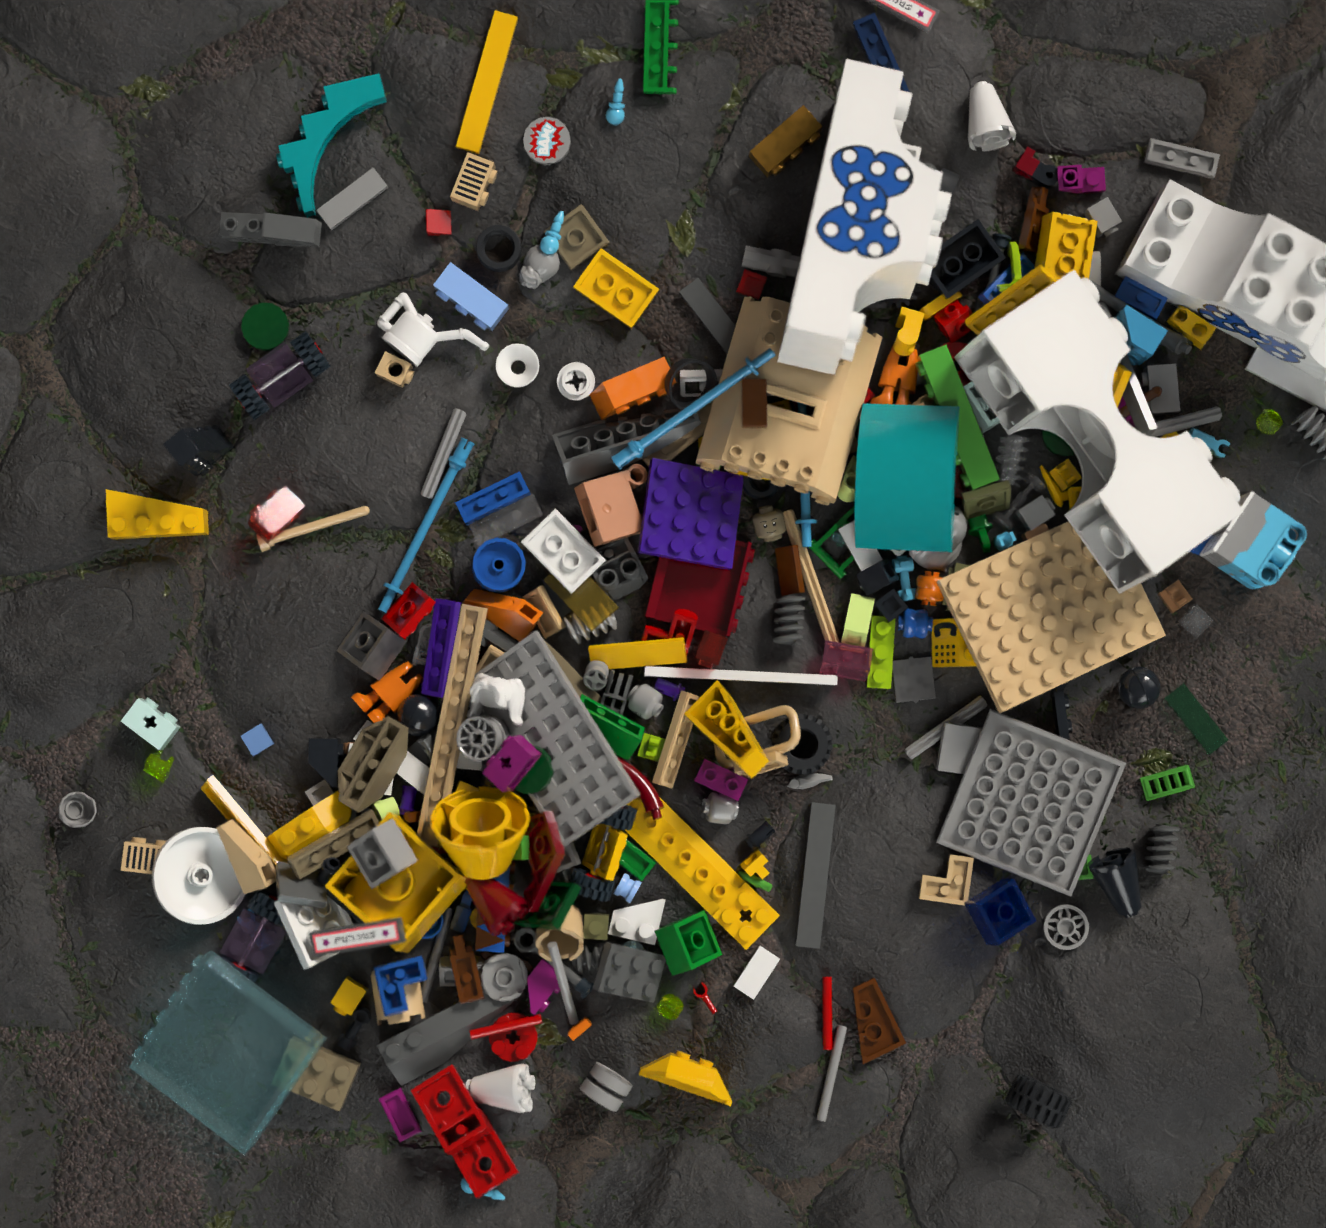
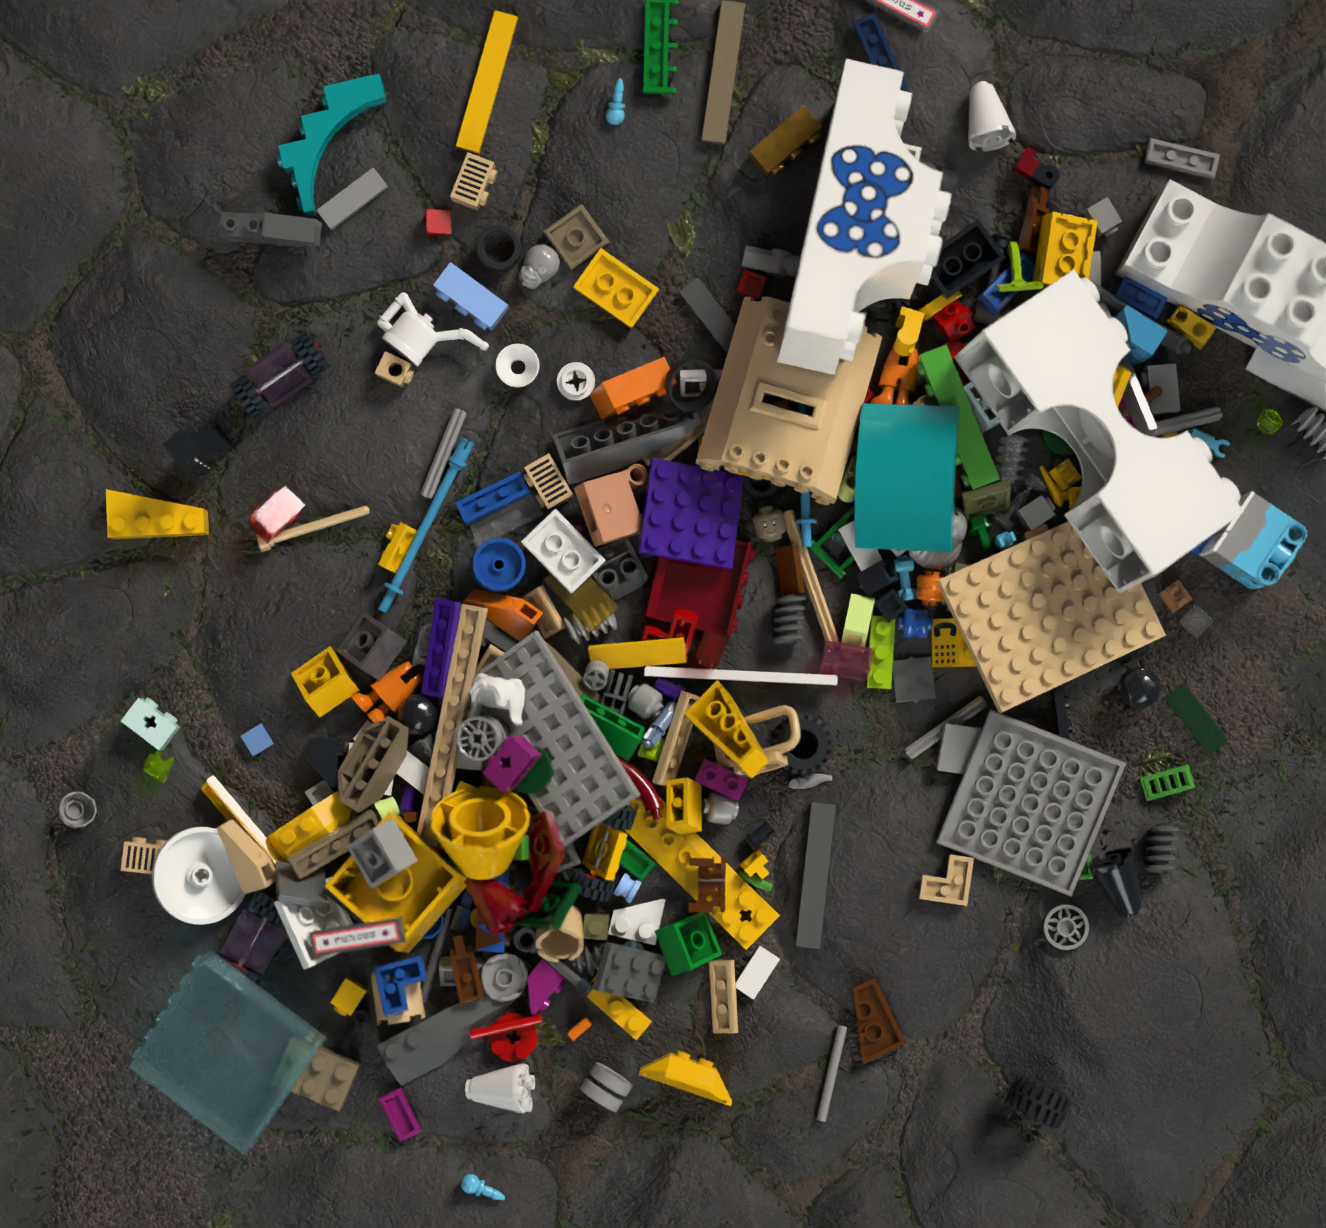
dark green tile [241,302,290,351] -> none
black pin [317,857,341,886] -> none
red plate [381,582,436,639] -> none
red bracket [411,1064,519,1199] -> none
tile [523,117,571,165] -> none
medium azure bar [540,211,564,255] -> none
light grey bar [547,941,579,1025] -> none
dark azure bar [611,348,776,469] -> none
clear neon green tile [657,994,684,1020] -> none
red hand [693,982,717,1015] -> none
reddish brown tile [742,379,767,428] -> none
red bar [822,976,832,1050] -> none
clear blue brick [964,879,1037,946] -> none
yellow tile [965,265,1056,335] -> none
magenta slope [1057,165,1106,194] -> none
none -> yellow slope [291,646,359,717]
none -> yellow hinge [378,522,417,574]
none -> tan brick [523,453,574,511]
none -> yellow plate [586,976,652,1040]
none -> sand blue piece [642,701,677,748]
none -> yellow brick [666,777,702,834]
none -> reddish brown piece [688,856,726,914]
none -> dark tan tile [702,0,745,145]
none -> tan tile [709,960,738,1033]

